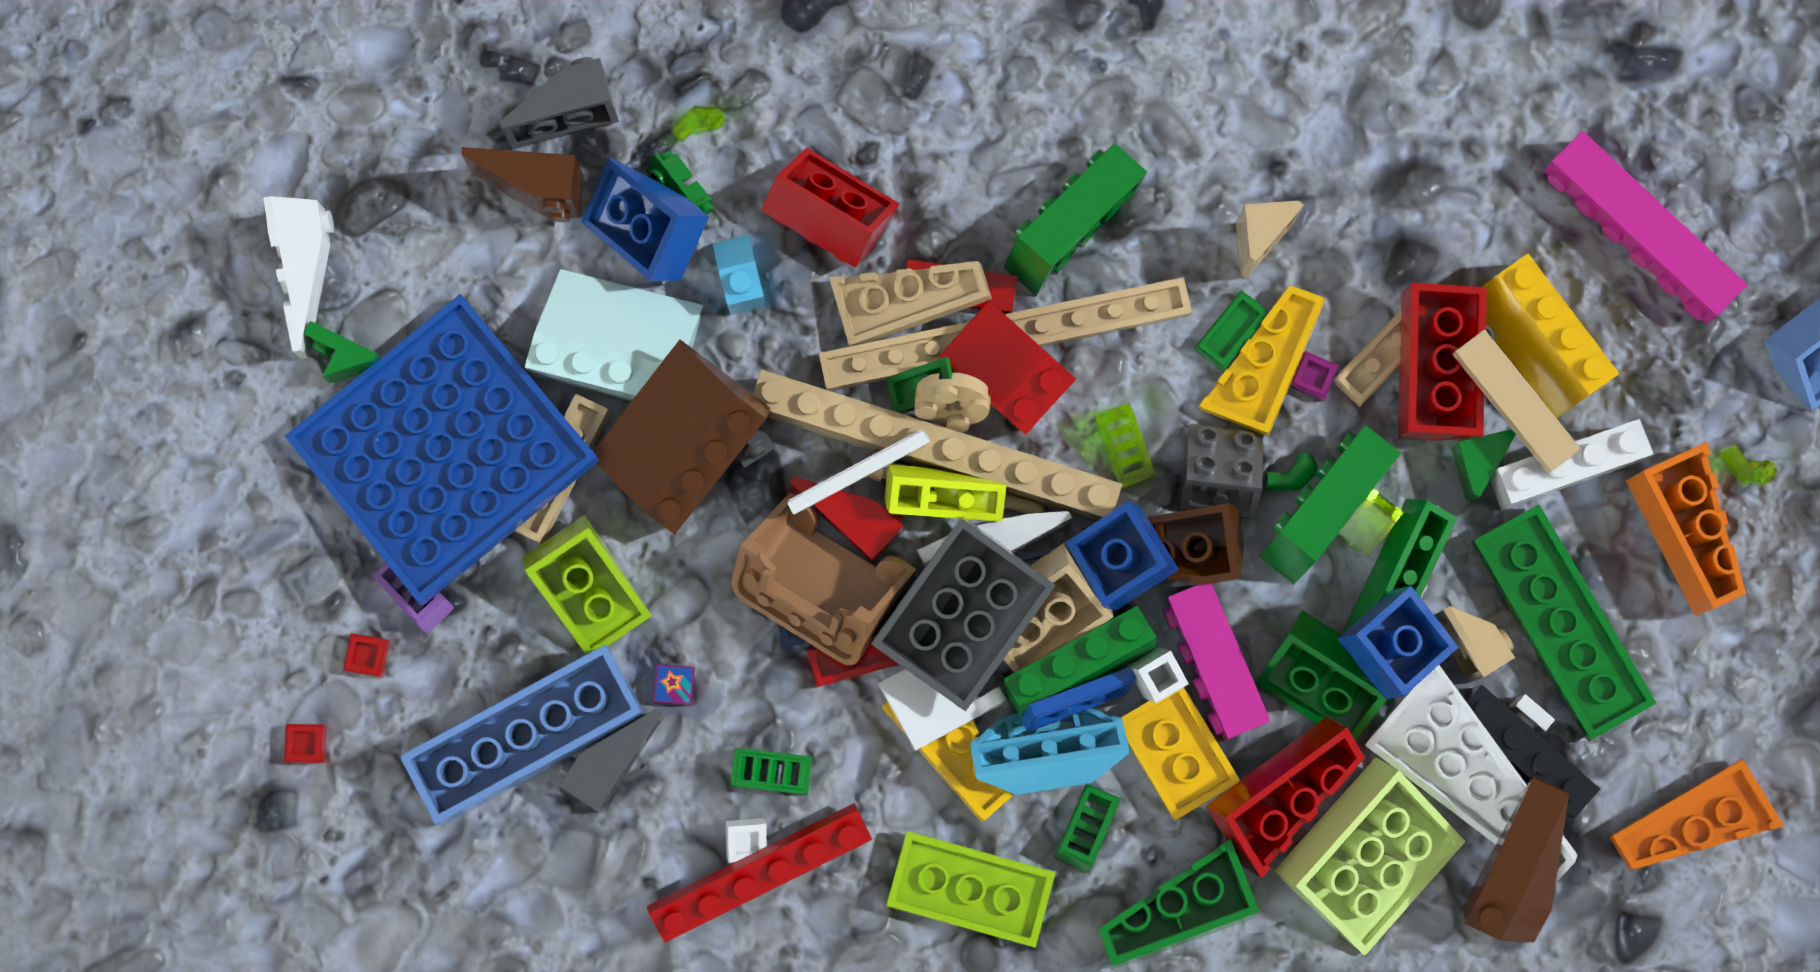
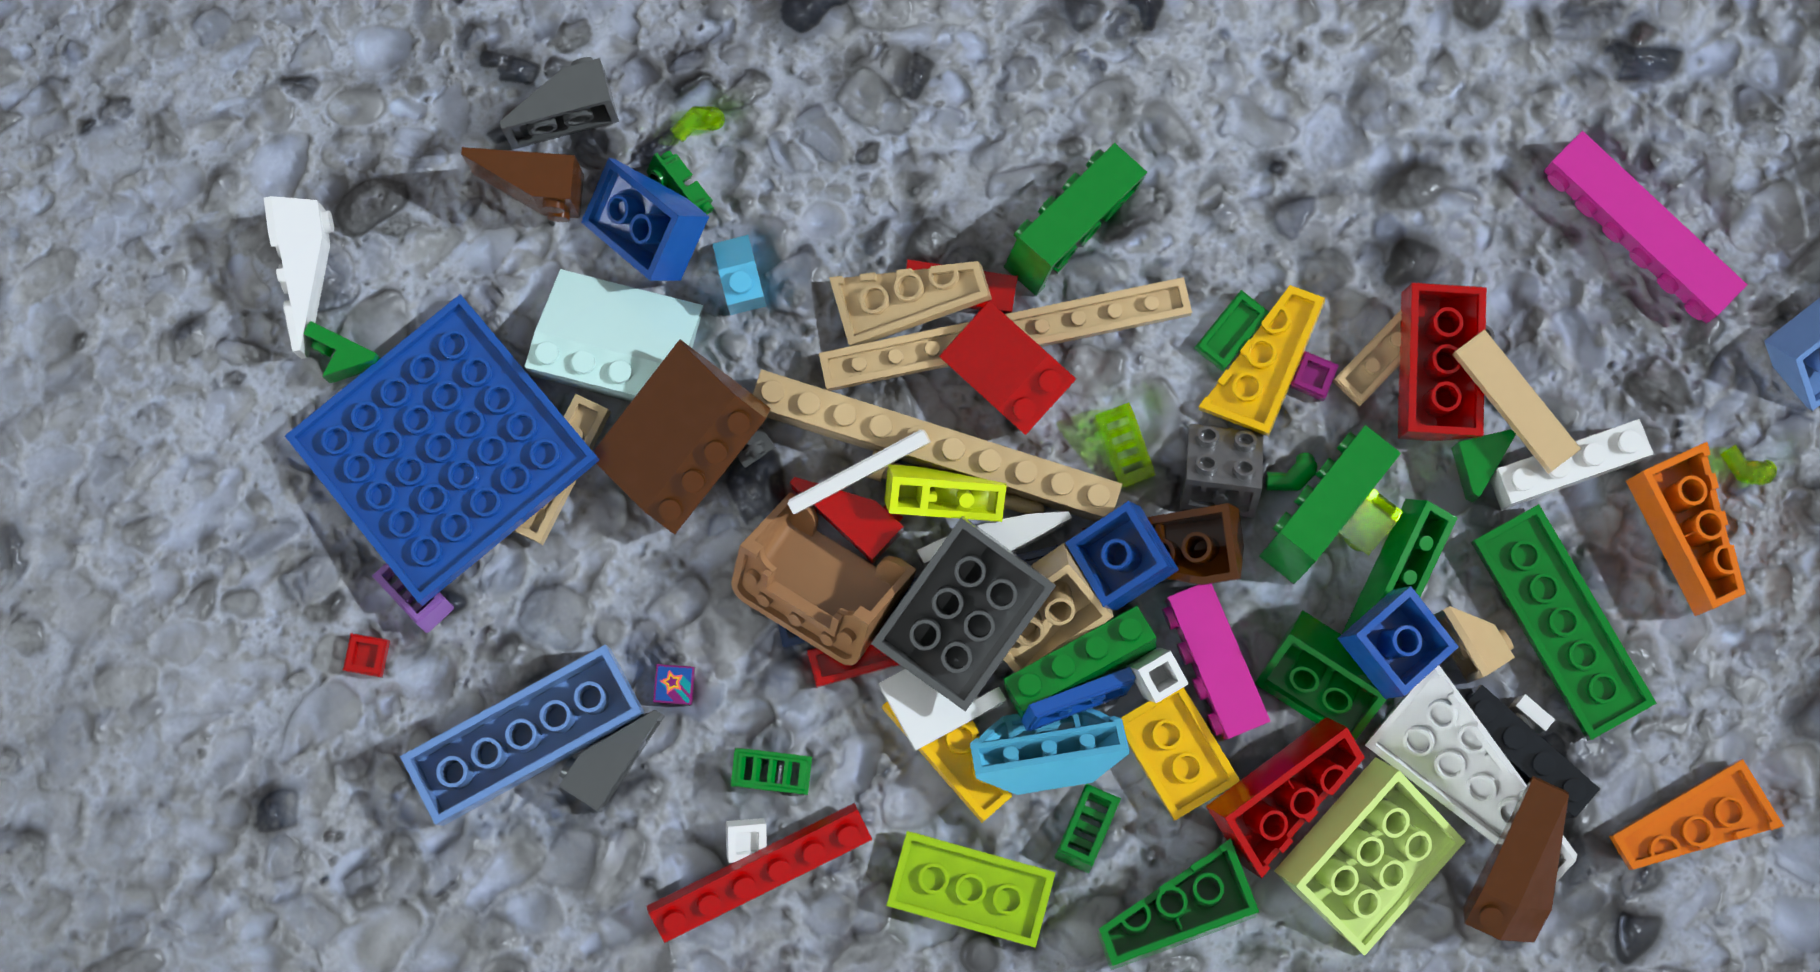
red tile [284,724,327,763] -> none
lime slope [521,515,652,655] -> none
red slope [761,147,900,268] -> none
green slope [886,357,952,414] -> none
tan plate [914,373,991,432] -> none
tan slope [1236,200,1304,279] -> none
yellow slope [1482,253,1620,418] -> none

